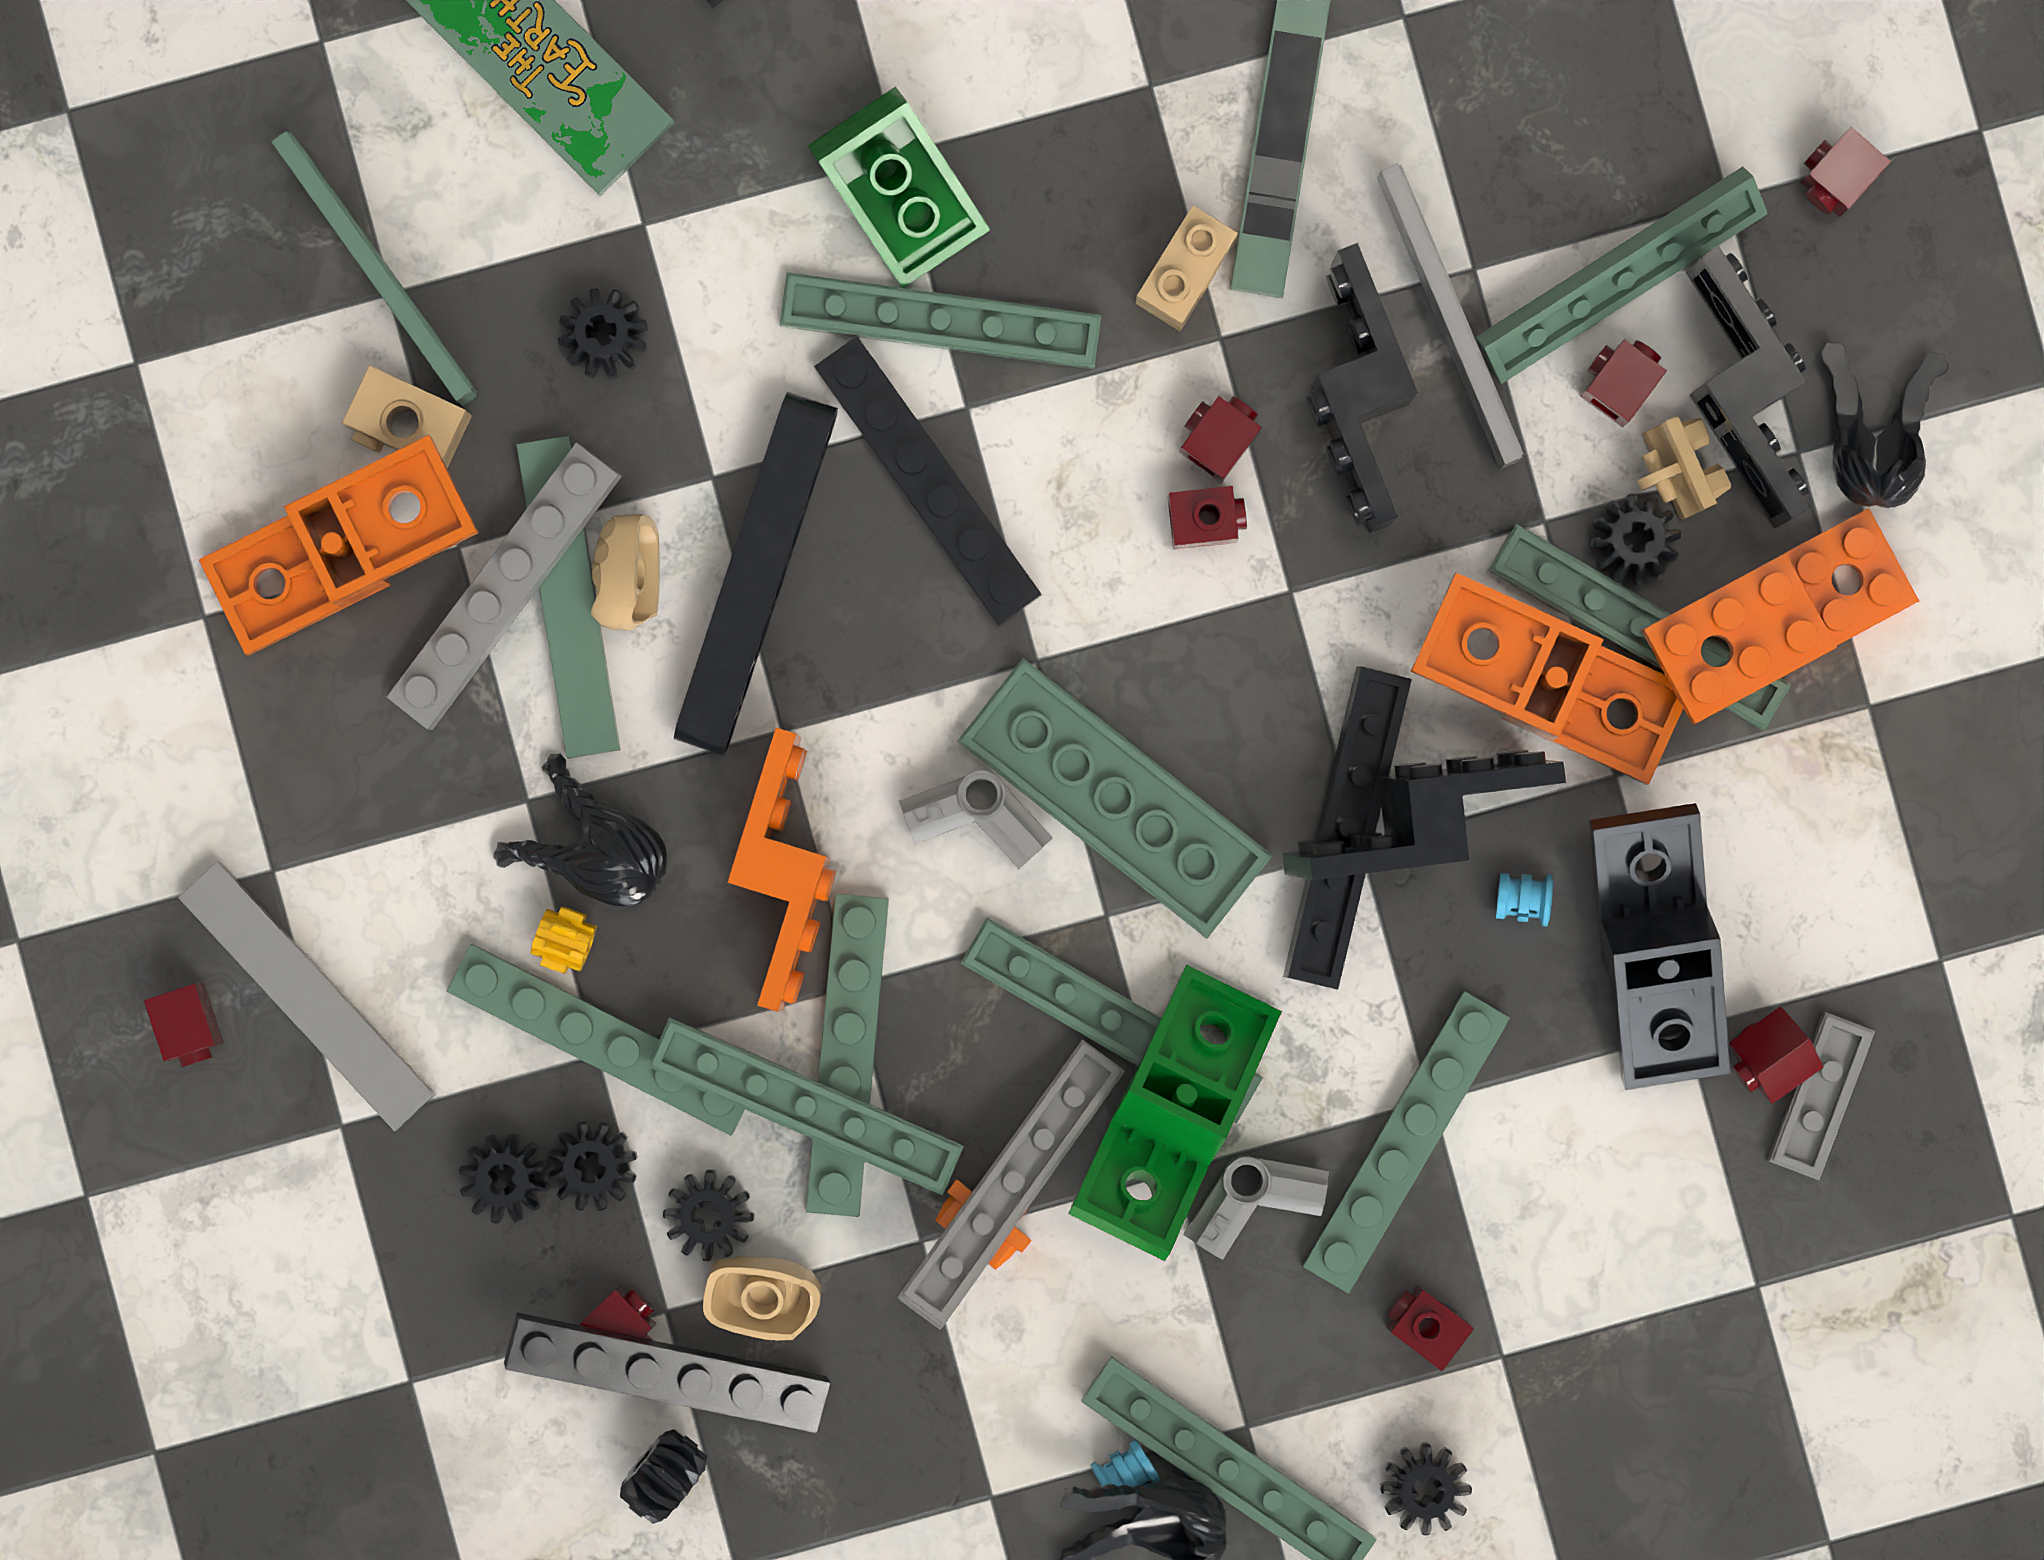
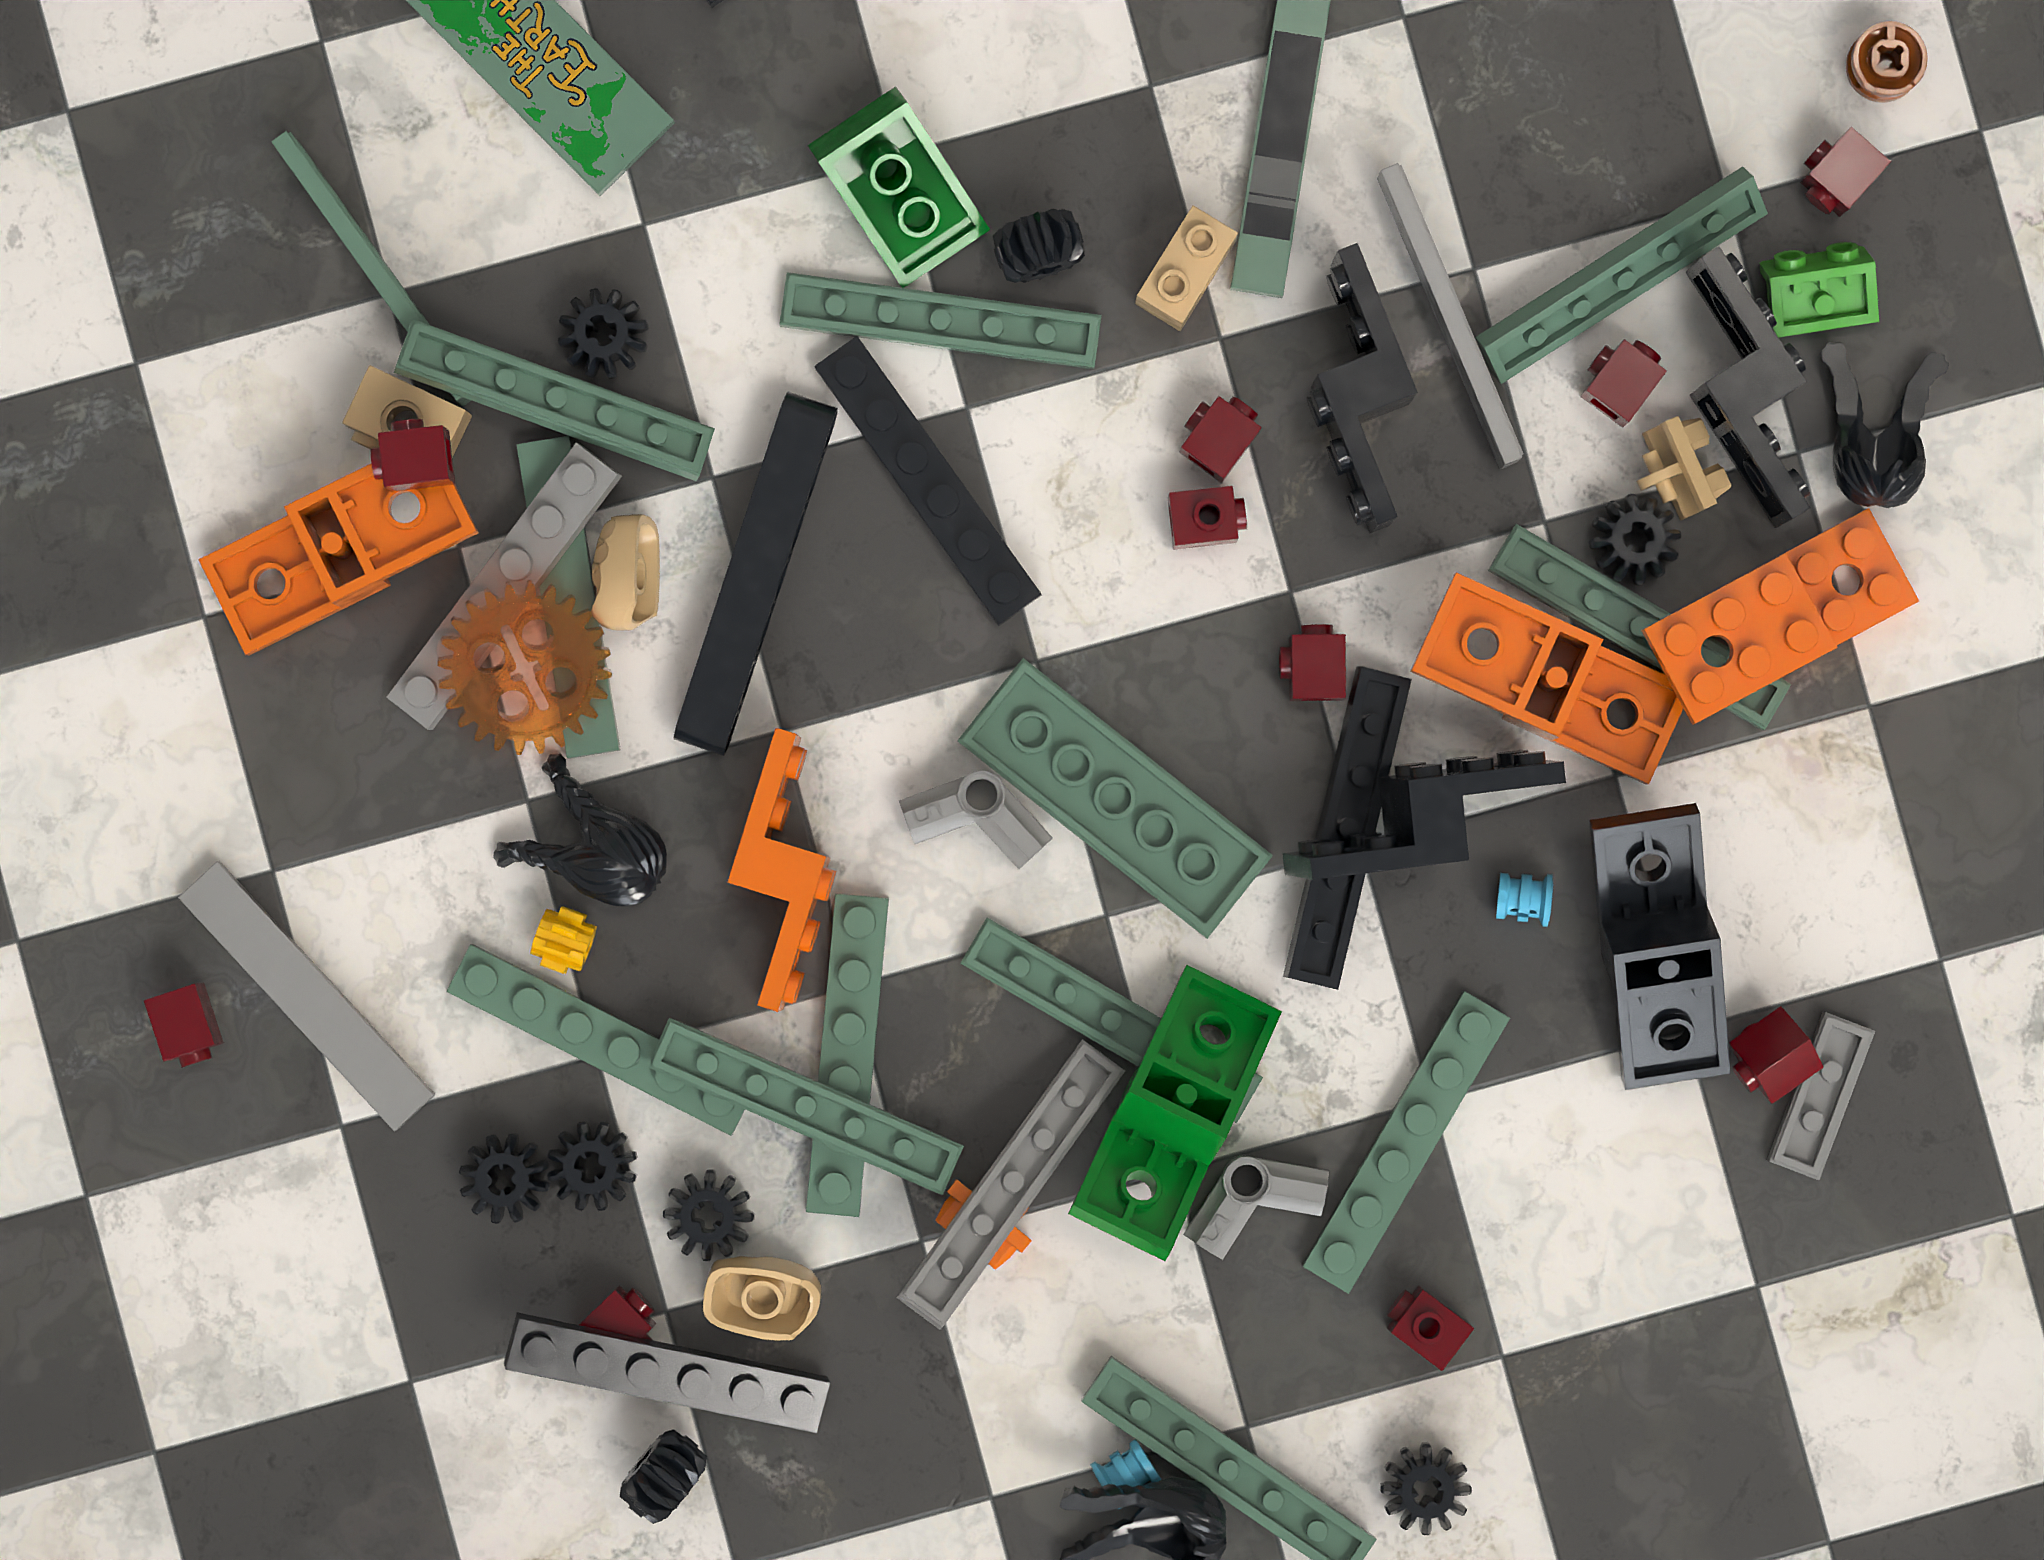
none -> dark red brick [371,419,455,492]
none -> sand green tile [393,319,715,481]
none -> clear orange gear [437,580,612,755]
none -> black gear [993,208,1085,283]
none -> dark red brick [1279,624,1346,701]
none -> bright green bracket [1760,242,1879,338]
none -> dark orange wheel [1846,21,1928,103]

